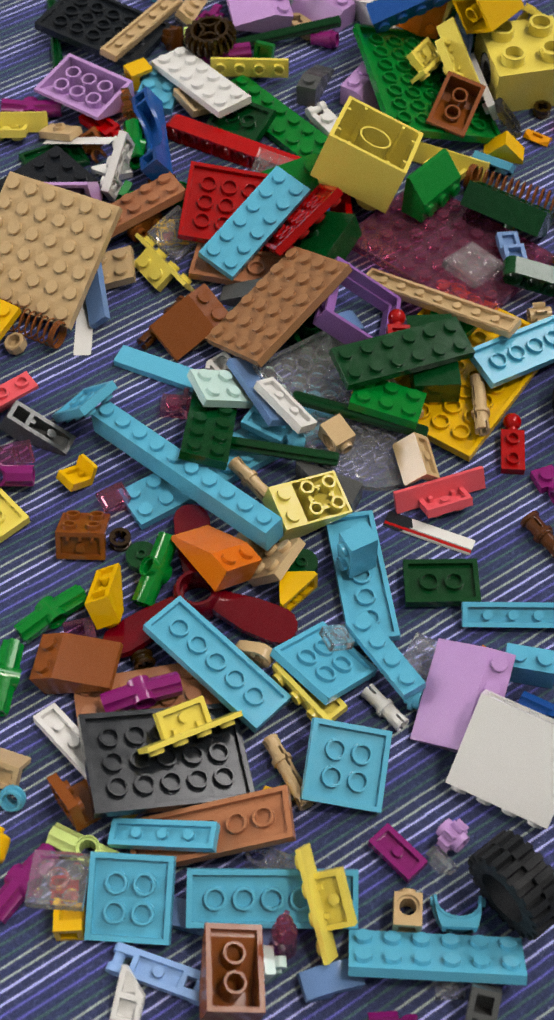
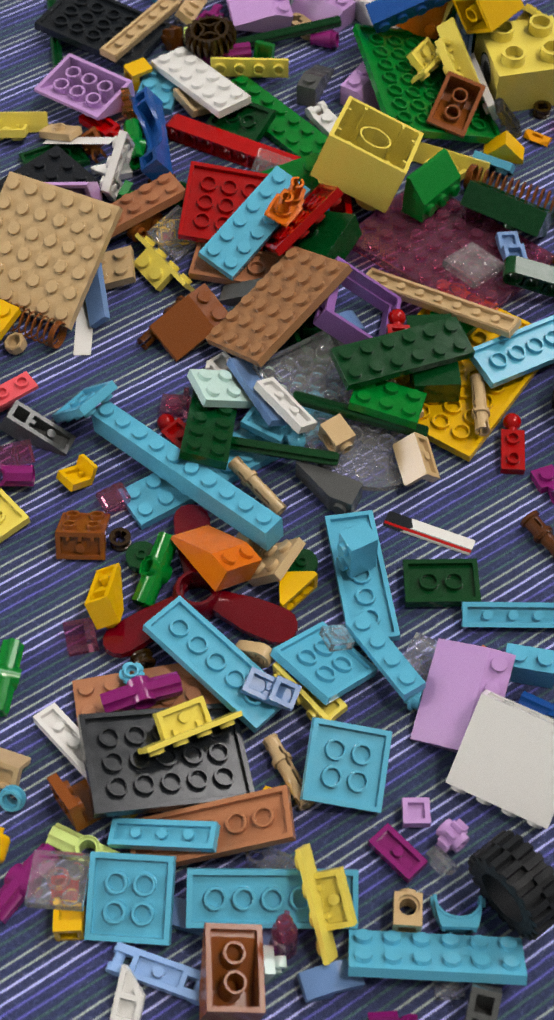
magenta piece [1,96,62,118] -> none
green piece [13,584,87,645] -> none
dark orange slope [29,632,123,695] -> none
medium azure tile [113,345,193,393] -> none
light yellow slope [262,470,353,542] -> none
white pin [361,684,409,732] -> none
coral bracket [393,466,486,519] -> none
tan gear [527,302,552,323] -> none
none -> medium azure plate [119,662,145,684]
none -> red plate [157,413,186,449]
none -> medium blue slope [240,666,302,711]
none -> orange connector [264,176,306,227]
none -> lavender plate [401,797,431,828]

